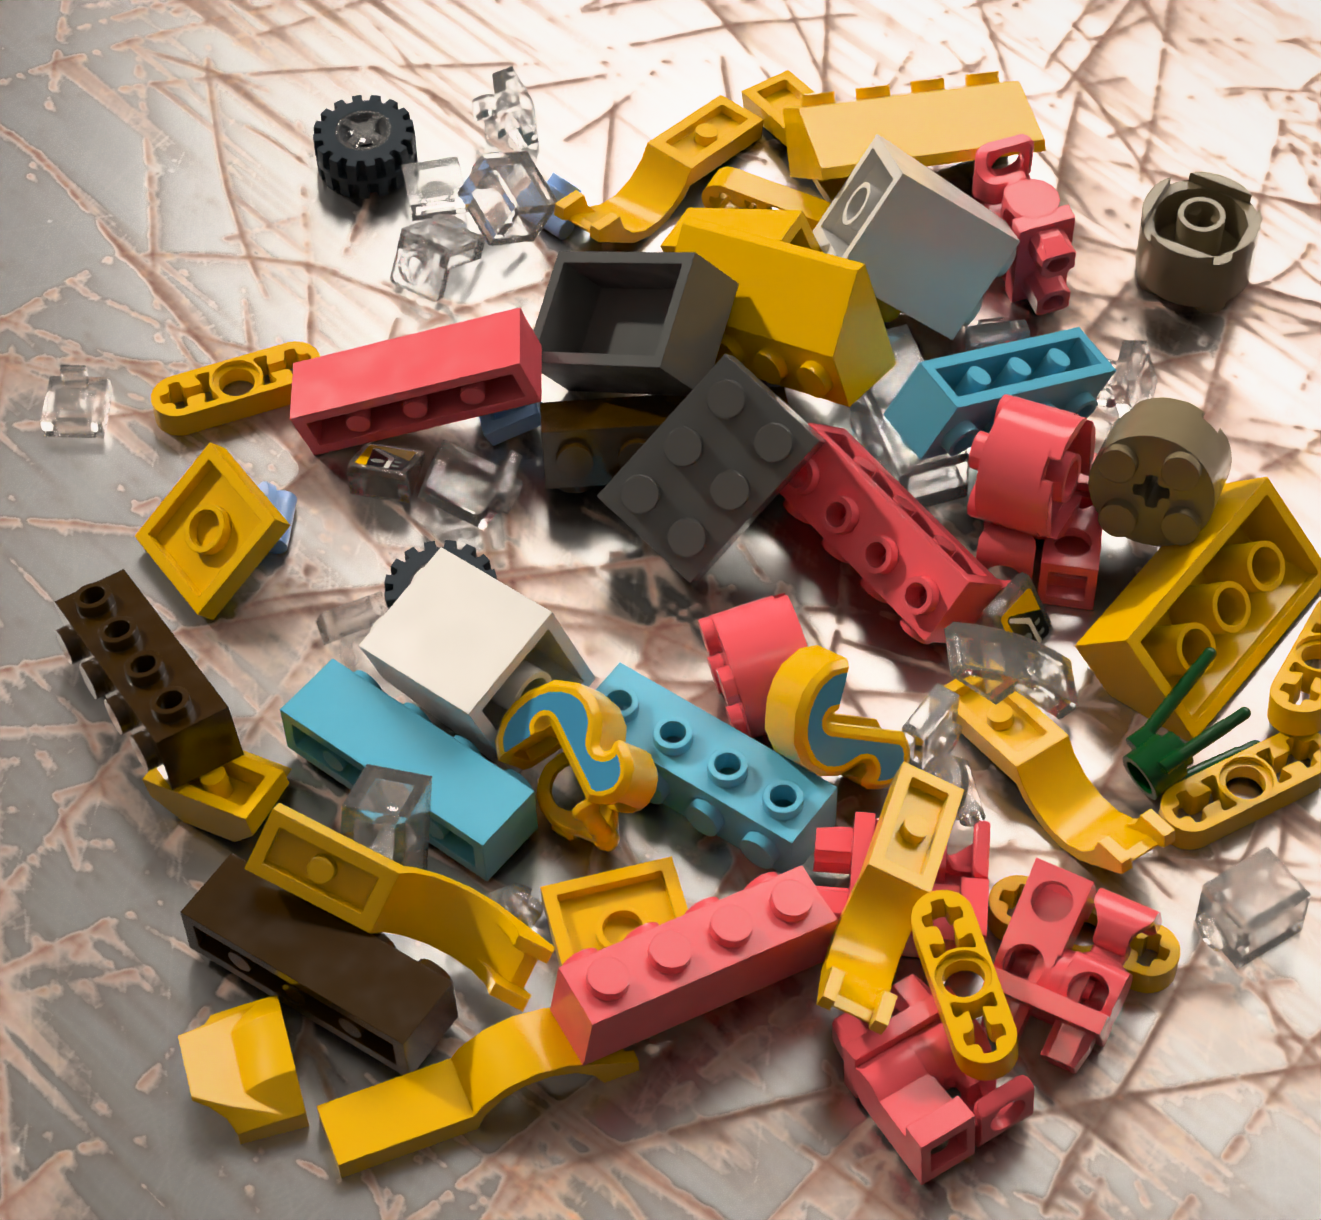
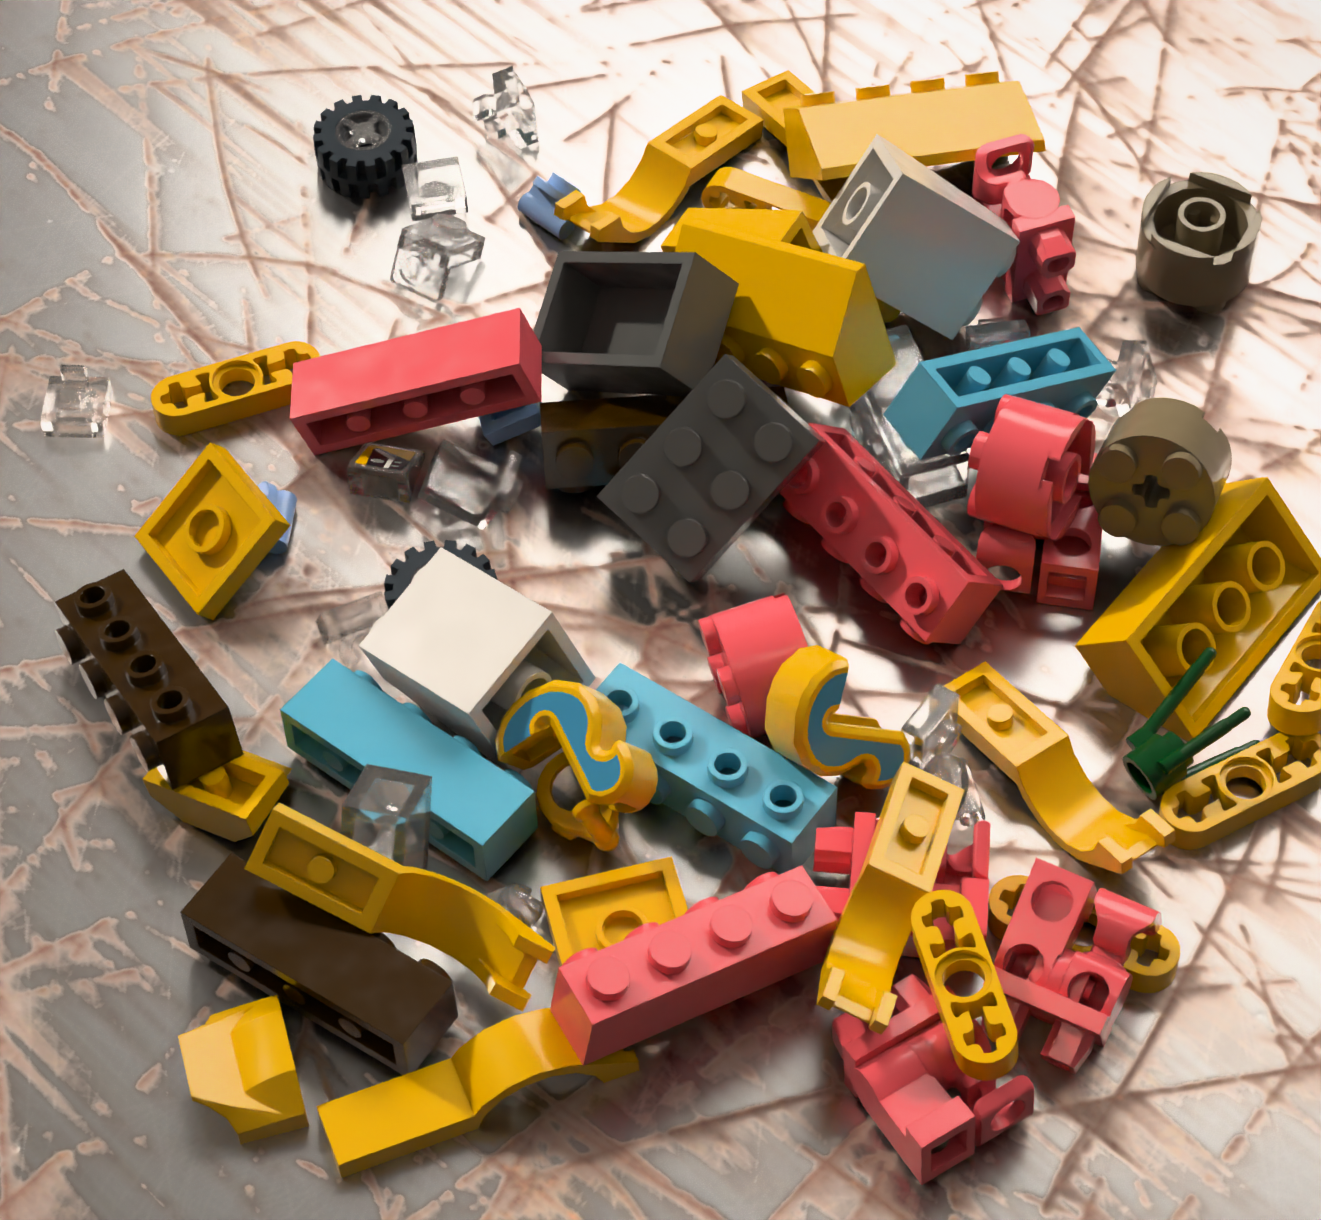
clear brick [457,151,558,246] -> none
clear slope [944,622,1079,720] -> none
slope [980,572,1053,671] -> none
clear brick [1195,846,1311,969] -> none

